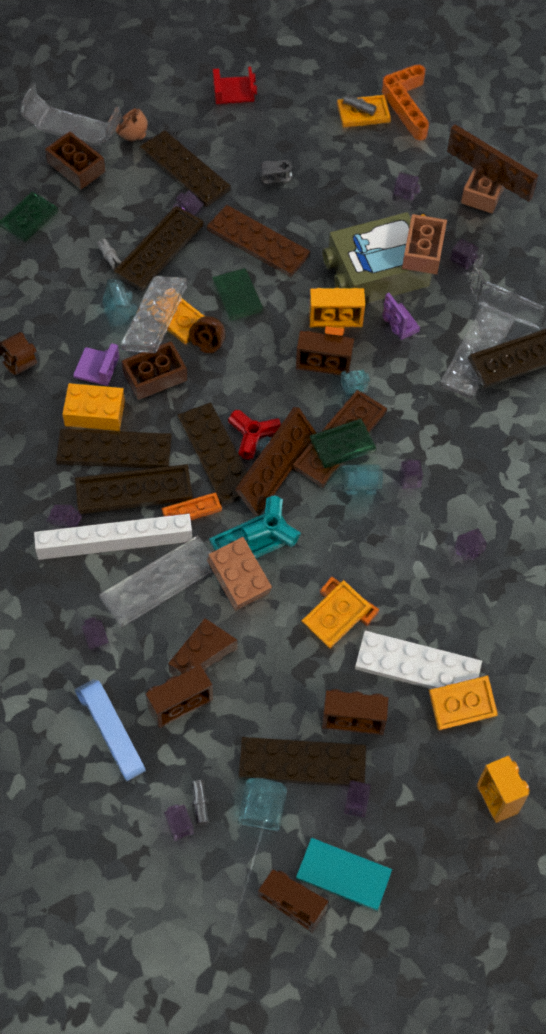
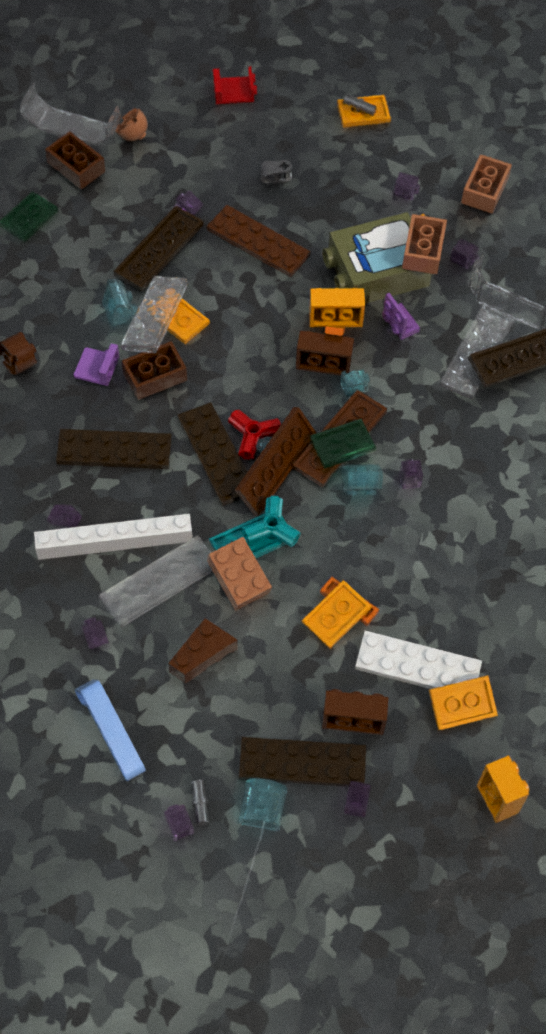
light orange brick [62,383,125,431] -> none
dark brown plate [75,464,193,514] -> none
light grey pin [97,239,121,270] -> none
dark brown plate [140,130,231,207] -> none
reddish brown brick [145,665,213,729] -> none
orange tile [162,492,222,520] -> none
reddish brown cylinder [189,316,226,353] -> none
clear green tile [213,268,263,320] -> none
reddish brown wedge [258,869,329,933] -> none
teal tile [296,838,392,911] -> none
orange beam [382,65,429,140] -> none
reddish brown plate [447,124,539,202] -> none
clear purple brick [455,528,487,561] -> none

